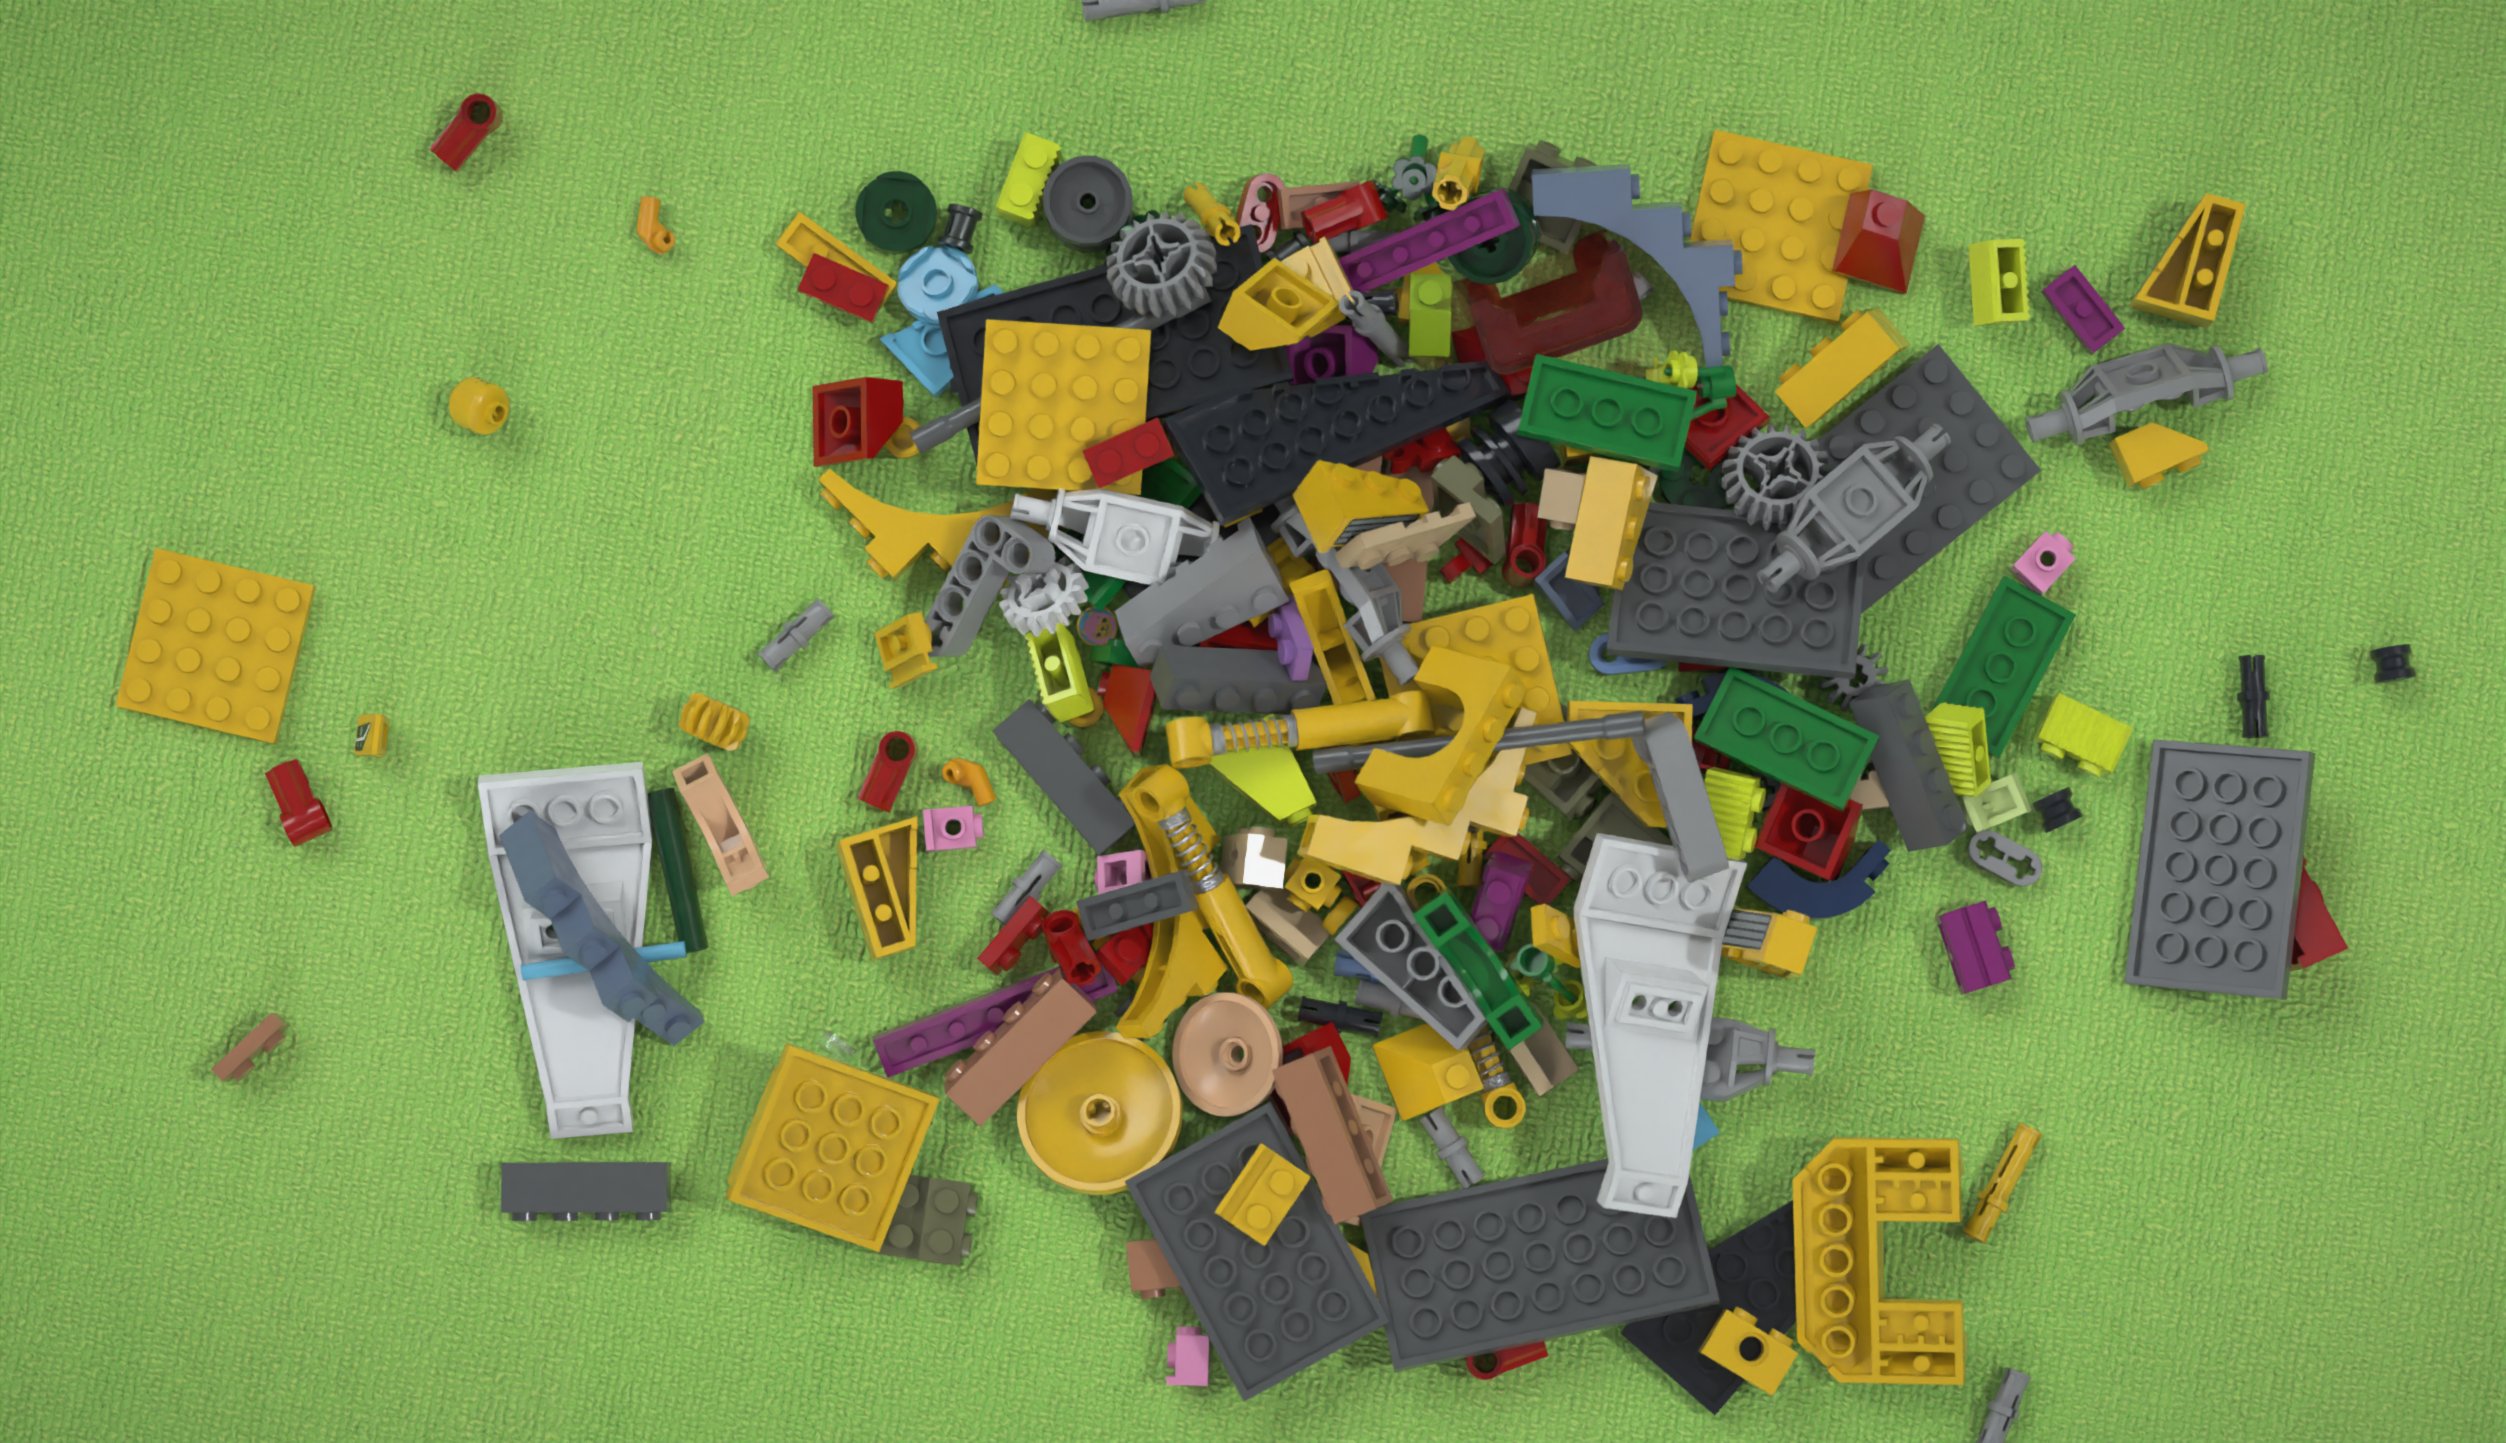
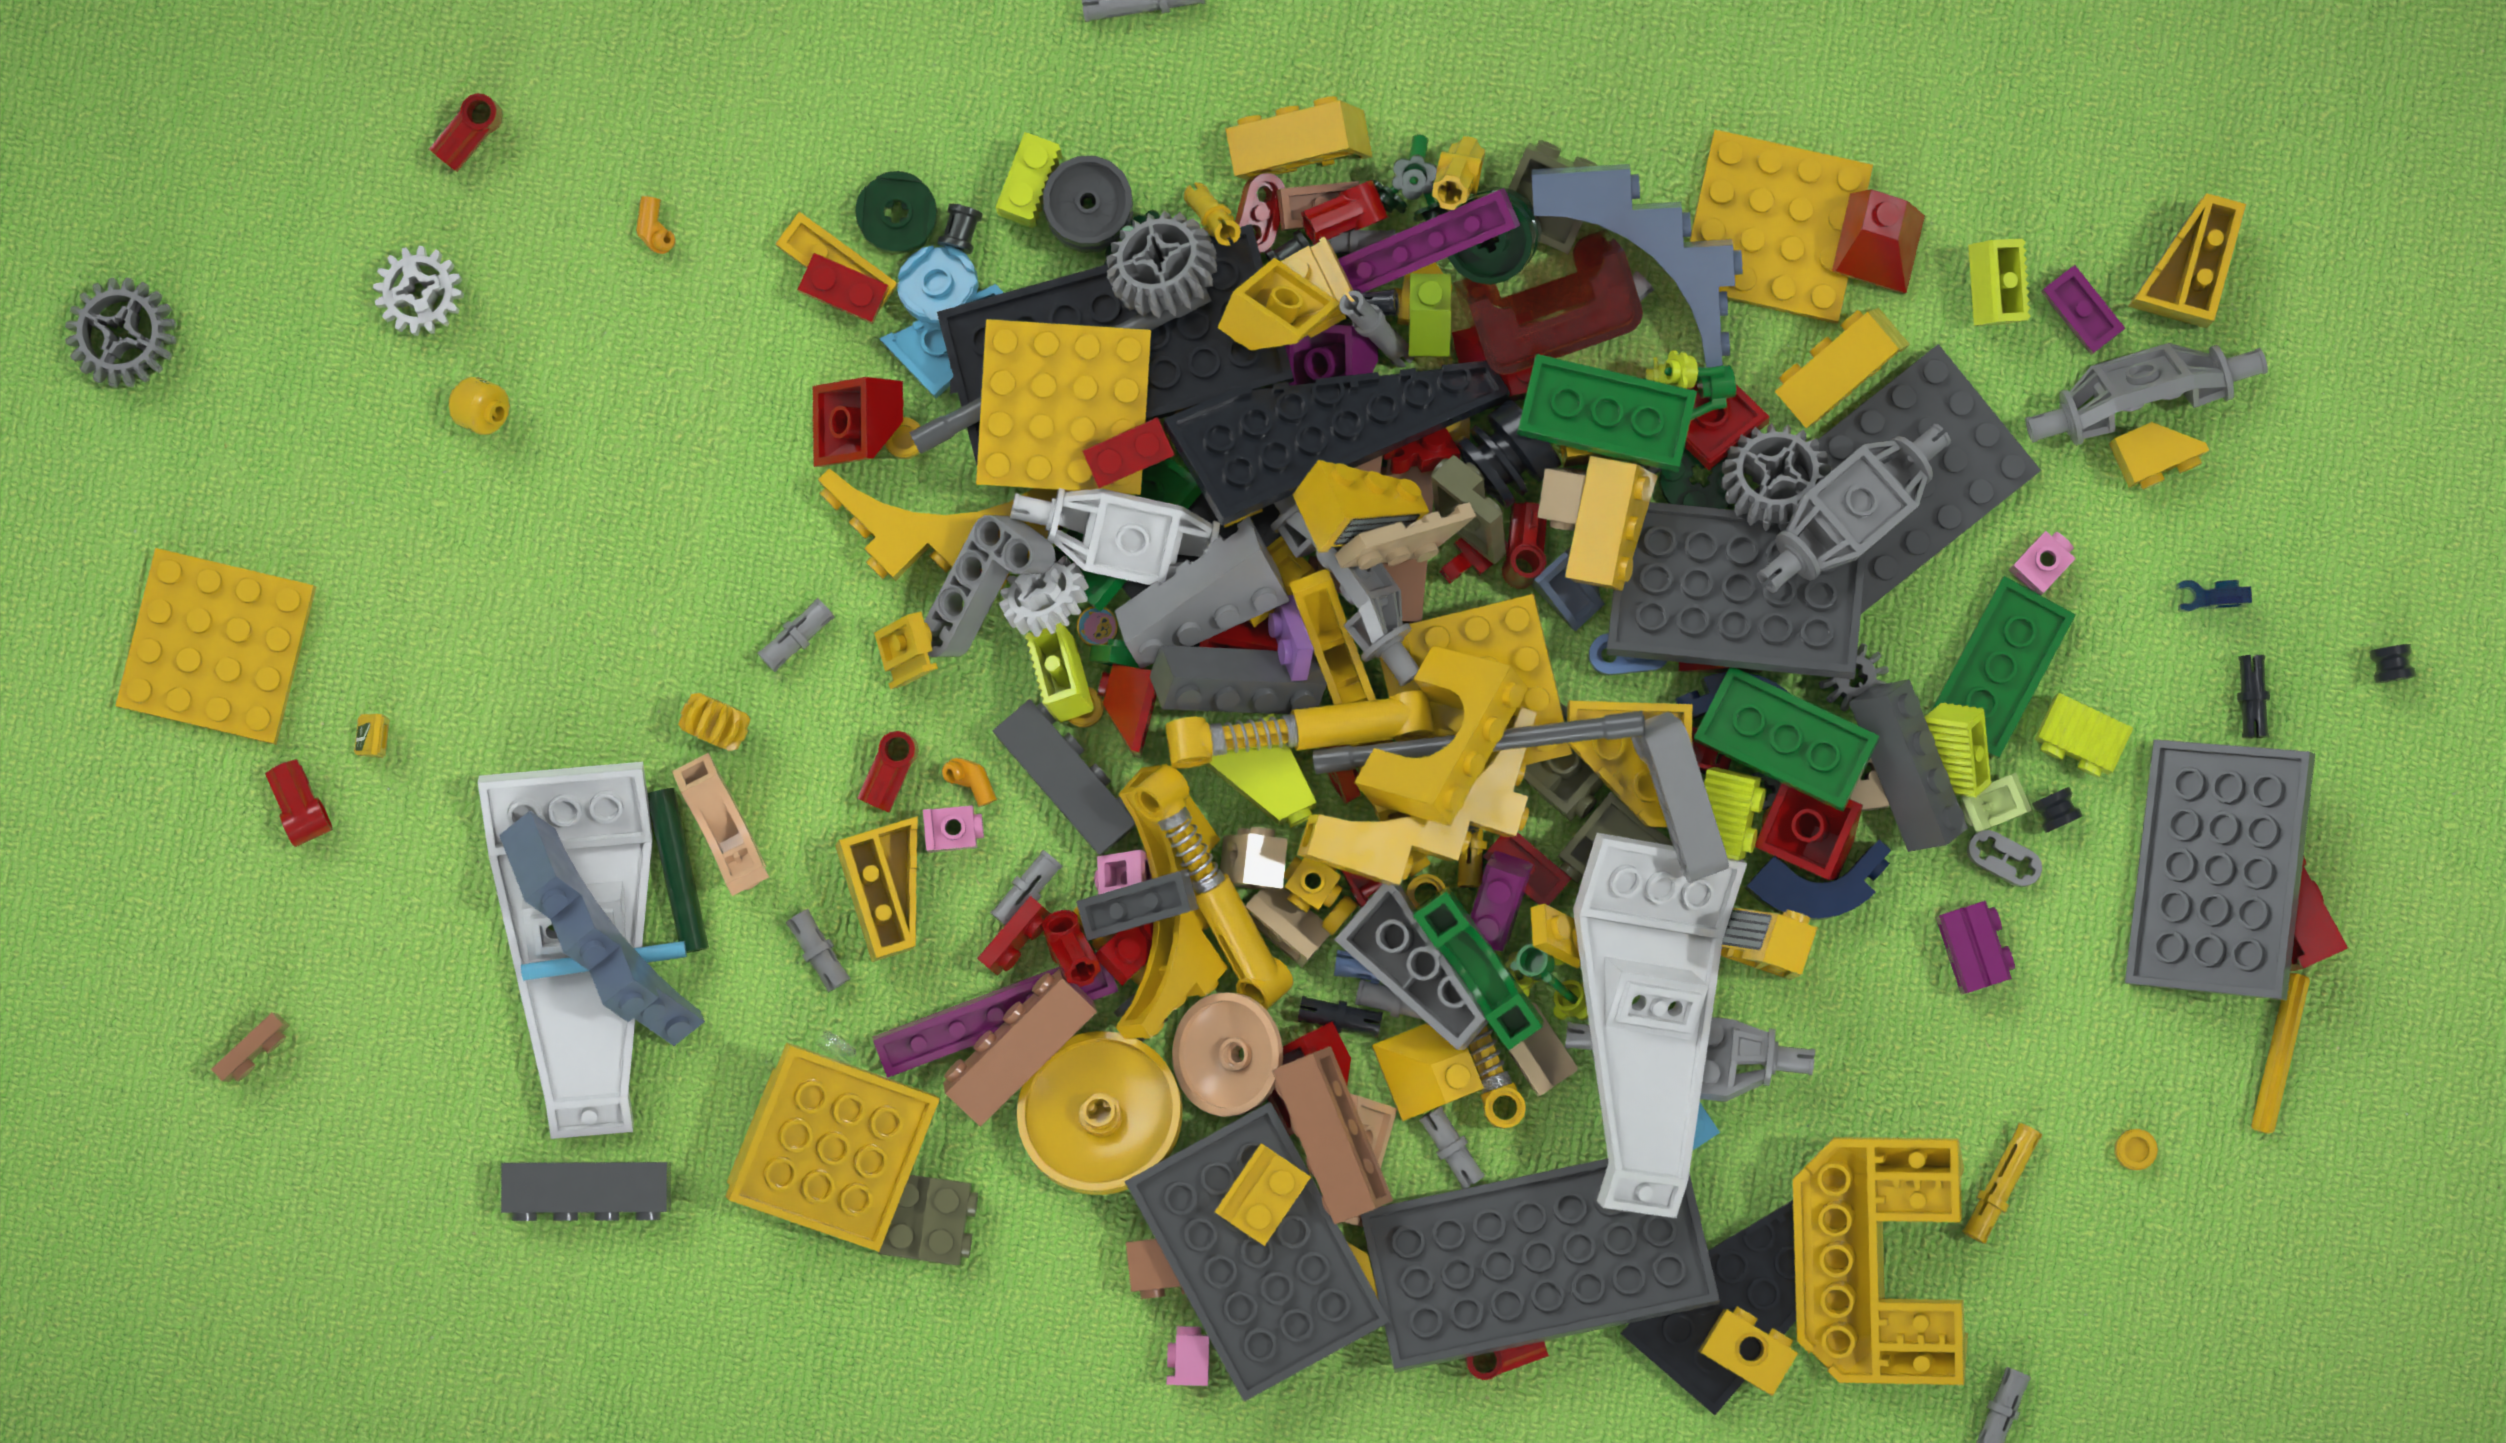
none -> light grey gear [65,278,177,388]
none -> white gear [373,246,464,336]
none -> light grey pin [786,909,851,993]
none -> yellow wedge [1225,96,1373,180]
none -> yellow tile [2114,1129,2158,1170]
none -> plate [2176,580,2252,613]
none -> yellow axle [2251,973,2310,1134]

